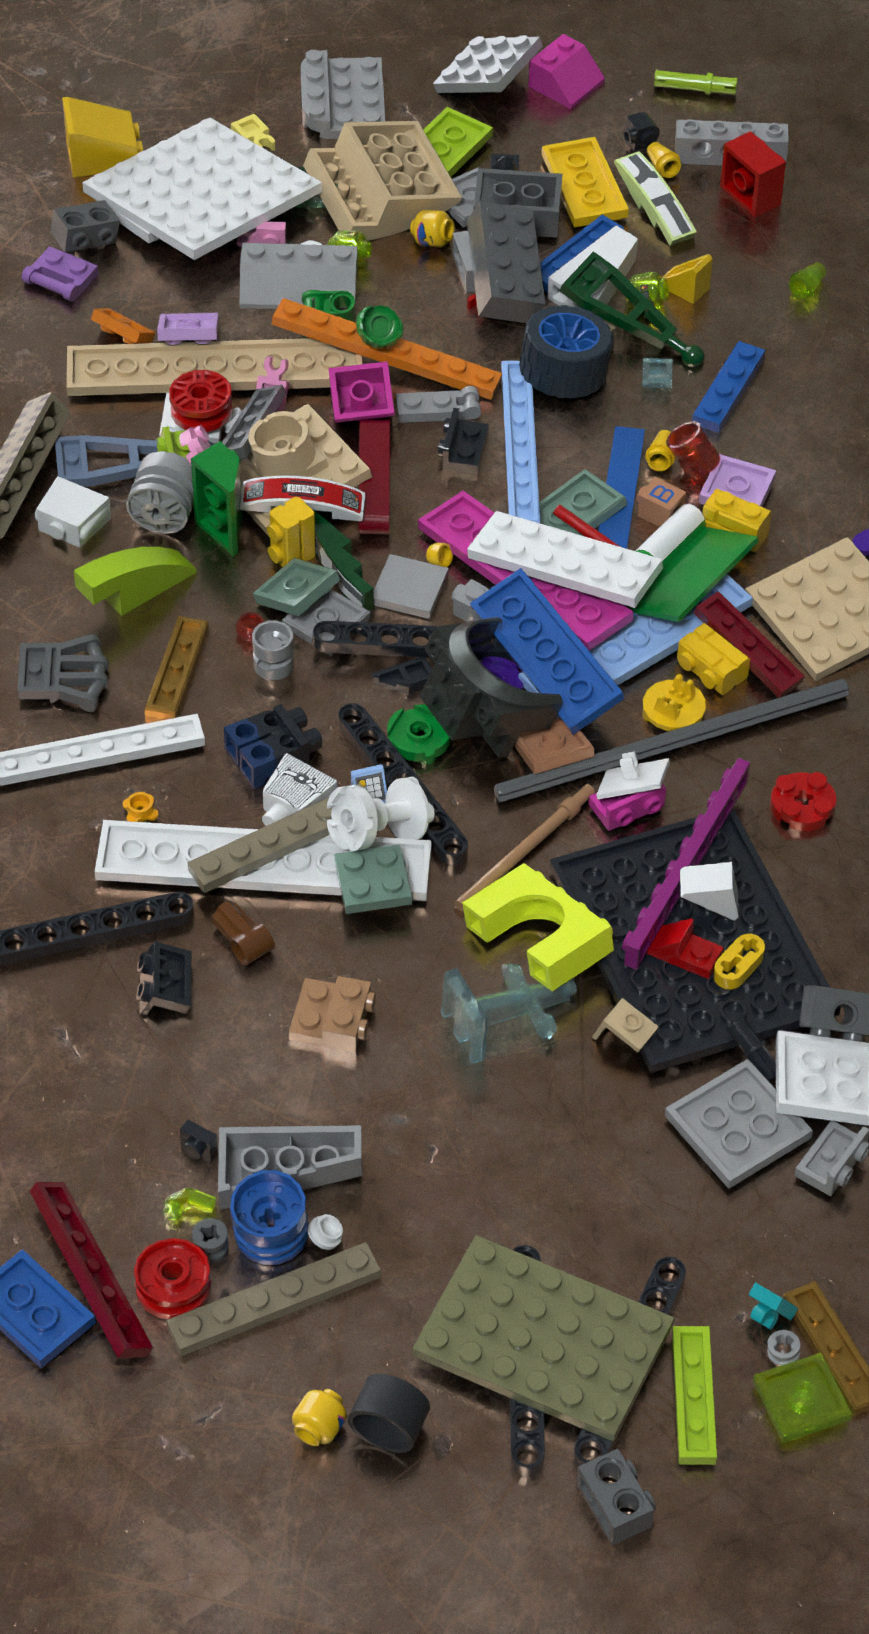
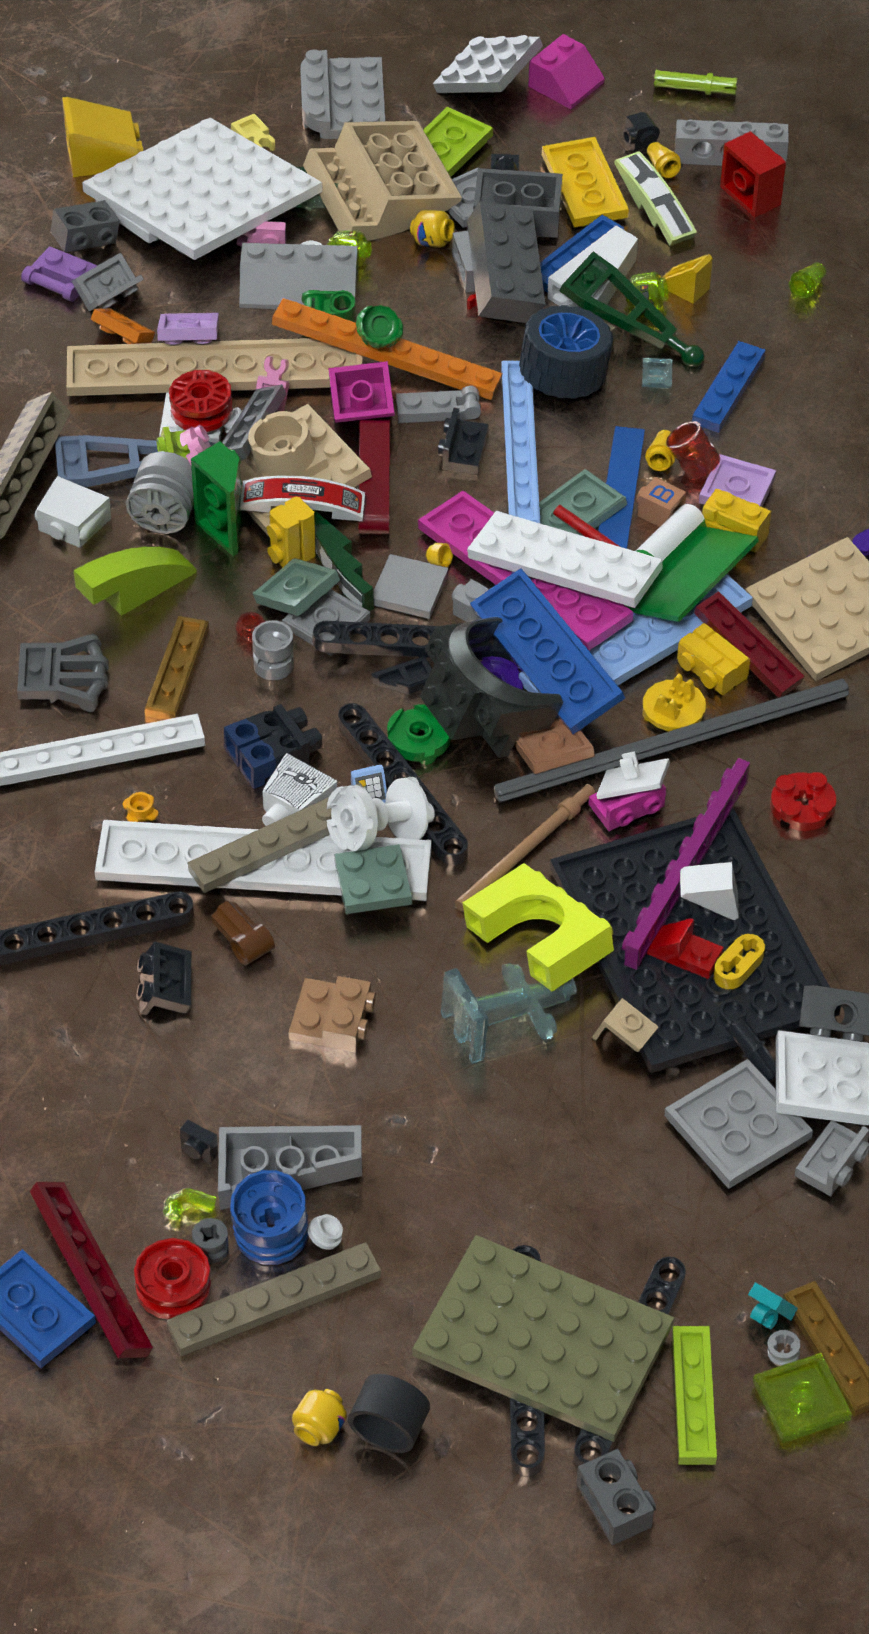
none -> light grey bracket [71,253,144,311]

